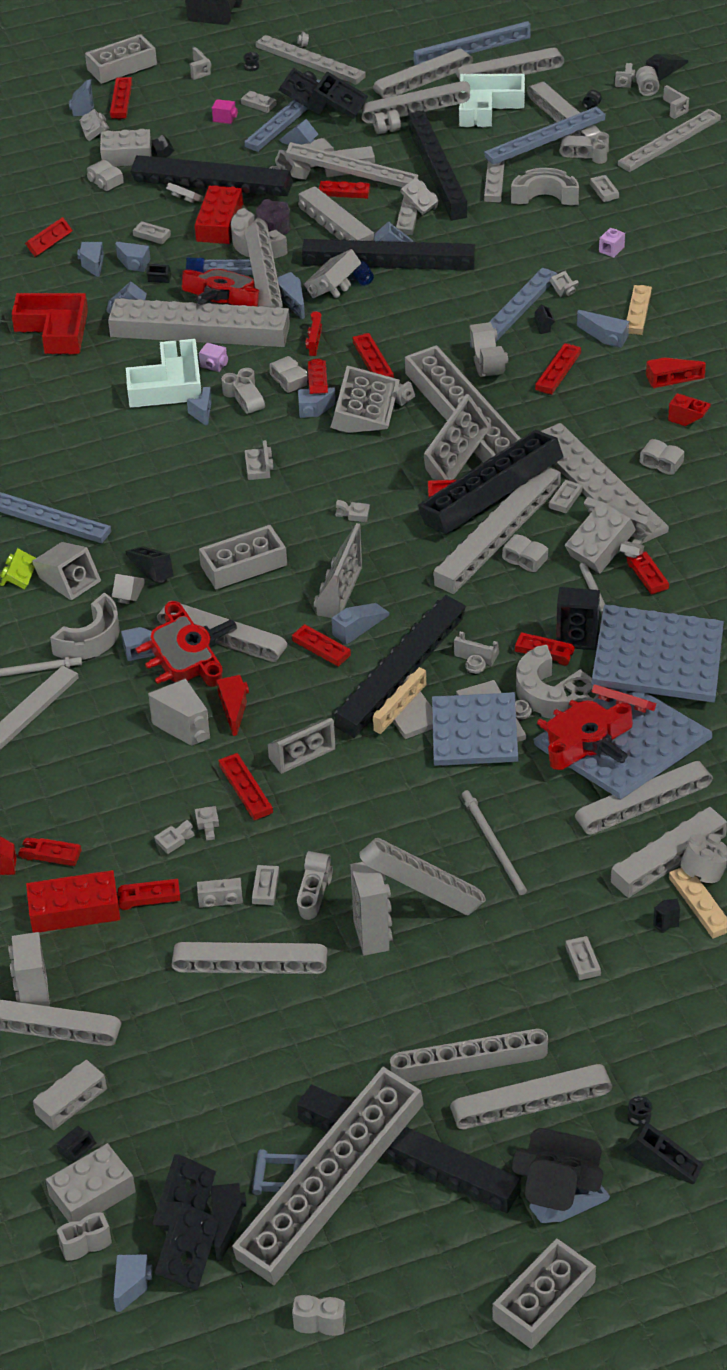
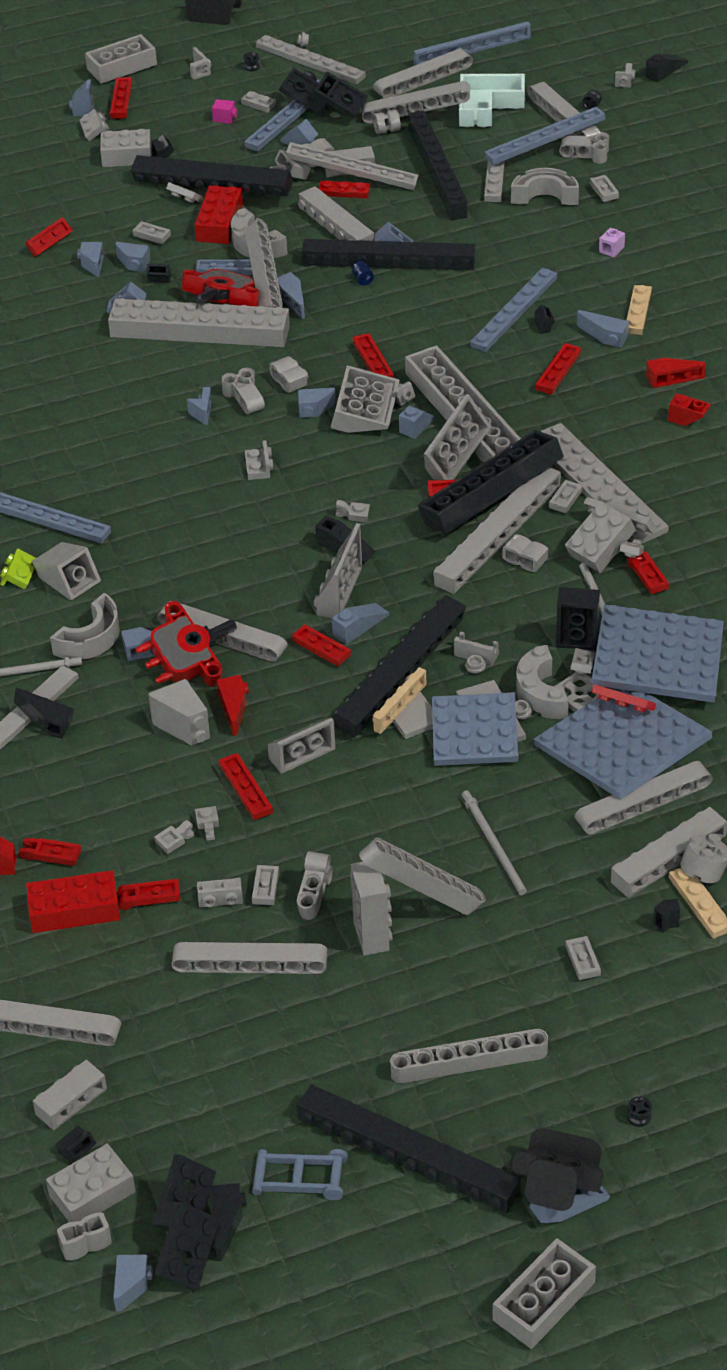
light grey brick [8,932,50,1007] -> none
red piece [12,293,88,354] -> none
light grey brick [87,160,124,191] -> none
light grey slope [112,574,146,604] -> none
black slope [125,546,174,583] -> none
light aqua piece [126,339,202,407] -> none
clear blue bracket [186,257,205,273] -> none
lavender brick [199,343,228,372] -> none
light grey brick [199,525,287,589] -> none
light grey brick [232,1067,423,1285] -> none
clear purple brick [256,199,291,235] -> none
light grey brick [292,1295,346,1336] -> none
light grey piece [304,249,361,298] -> none
red plate [306,311,322,356] -> none
red plate [308,359,328,394] -> none
light grey plate [396,196,418,235] -> none
light grey bracket [400,177,439,215] -> none
light grey beam [450,1064,612,1129] -> none
light grey beam [456,48,564,80] -> none
light grey brick [470,322,508,377] -> none
red plate [515,632,575,666] -> none
red piece [537,700,633,770] -> none
light grey bracket [549,271,579,297] -> none
light grey tile [618,109,721,172] -> none
black slope [623,1122,704,1184] -> none
light grey wheel [636,66,659,96] -> none
light grey brick [640,439,684,475] -> none
light grey bracket [664,85,689,119] -> none
none -> black slope [13,687,74,739]
none -> black slope [315,515,375,564]
none -> sand blue slope [399,406,435,439]
none -> light grey plate [570,648,595,674]

